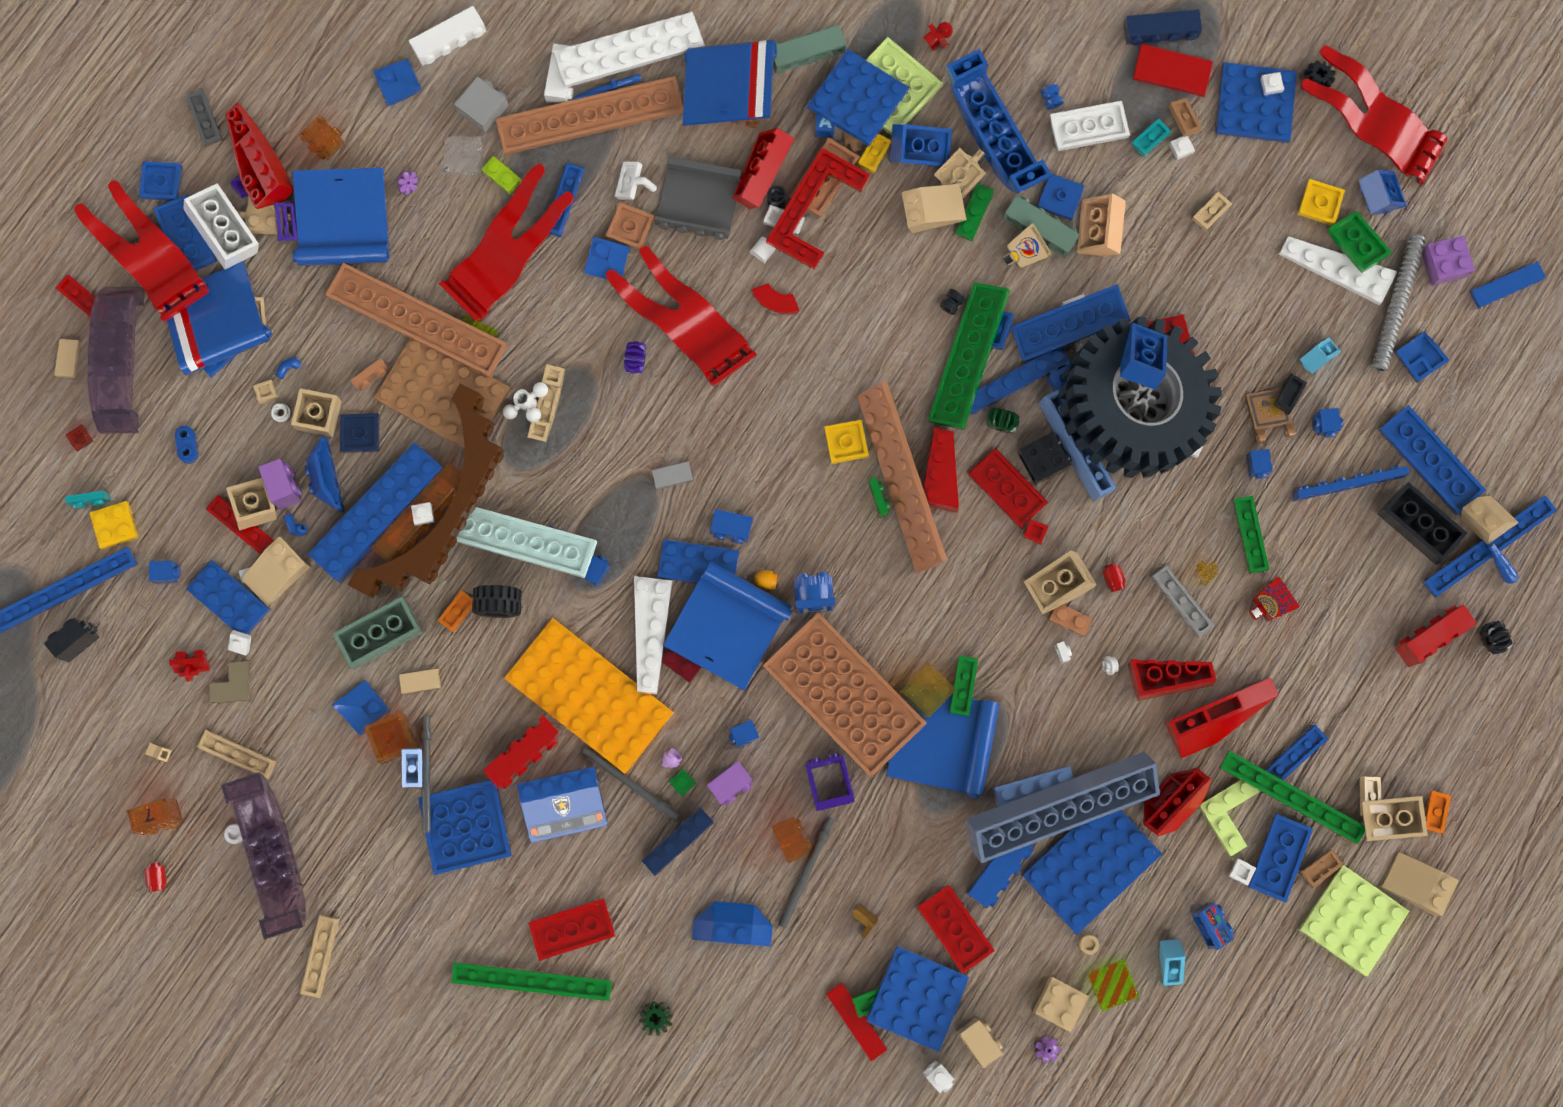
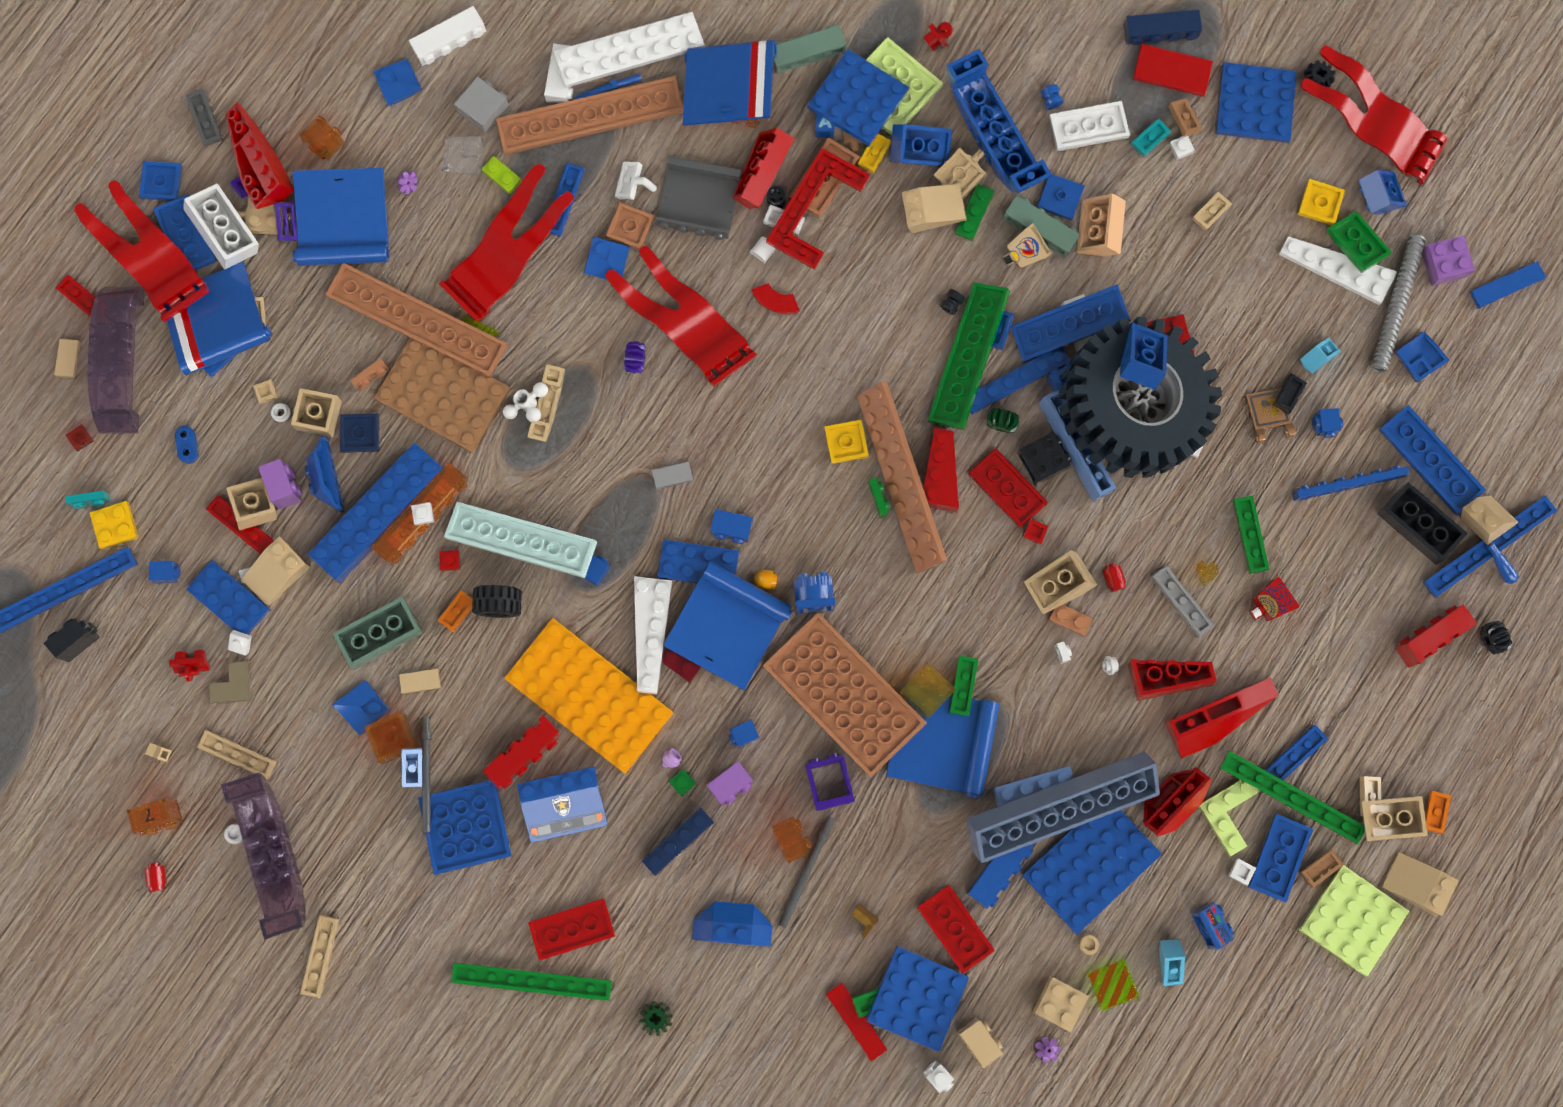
blue arm [275,356,301,379] -> none
blue arm [283,514,308,537] -> none
reddish brown arch [348,383,505,598] -> none
dark grey bar [581,747,680,821] -> none
blue brick [1246,449,1273,479] -> none
white plate [1260,72,1284,95] -> none
none -> red plate [439,550,460,571]

